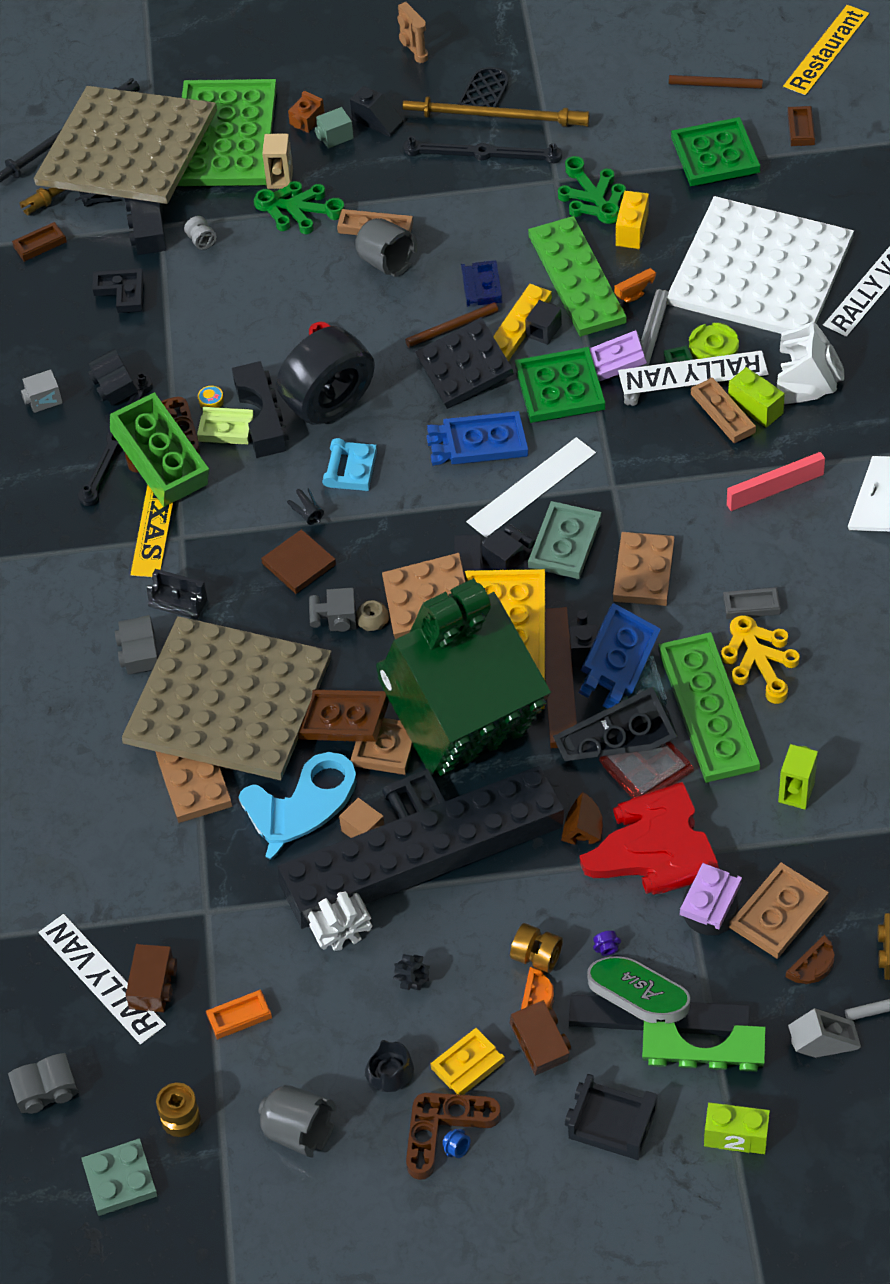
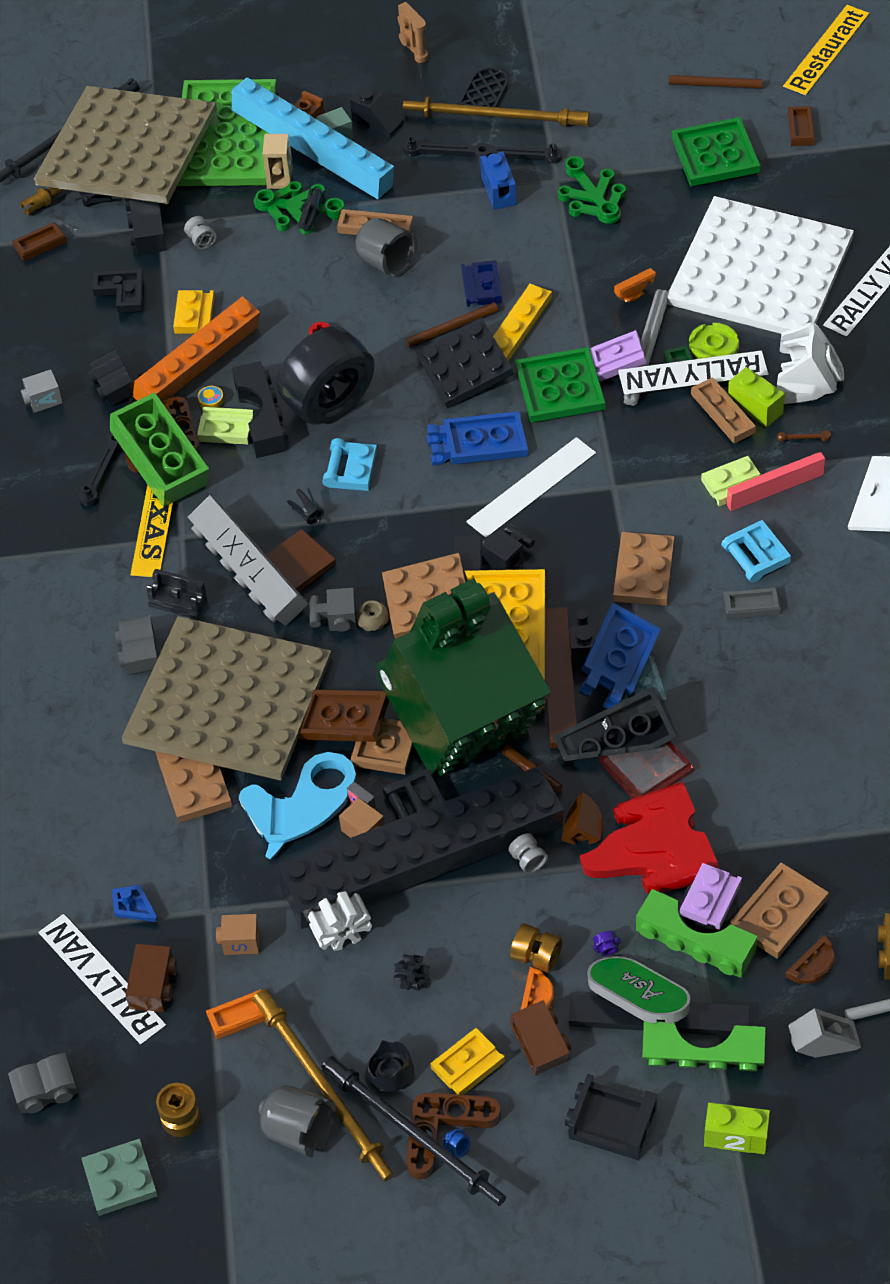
black brick [525,300,562,345] -> none
bright green plate [528,216,626,337] -> none
sand green plate [528,501,602,579] -> none
yellow brick [616,191,649,249] -> none
bright green plate [658,632,760,783] -> none
yellow plant [721,616,799,704] -> none
lime brick [778,744,818,810] -> none
none -> blue piece [112,885,157,922]
none -> orange brick [133,296,260,401]
none -> yellow plate [173,290,215,334]
none -> light grey brick [188,495,308,626]
none -> medium nougat brick [216,914,259,955]
none -> medium azure brick [232,78,394,199]
none -> pearl gold bar [252,989,394,1181]
none -> black axle [298,188,324,231]
none -> black bar [321,1056,506,1206]
none -> flat silver tile [347,782,376,810]
none -> blue brick [480,152,517,210]
none -> reddish brown piece [502,745,563,794]
none -> light grey wheel [509,833,548,874]
none -> bright green arch [636,889,758,978]
none -> yellowish green plate [701,456,760,506]
none -> medium azure plate [721,520,791,583]
none -> reddish brown hinge [777,430,831,442]

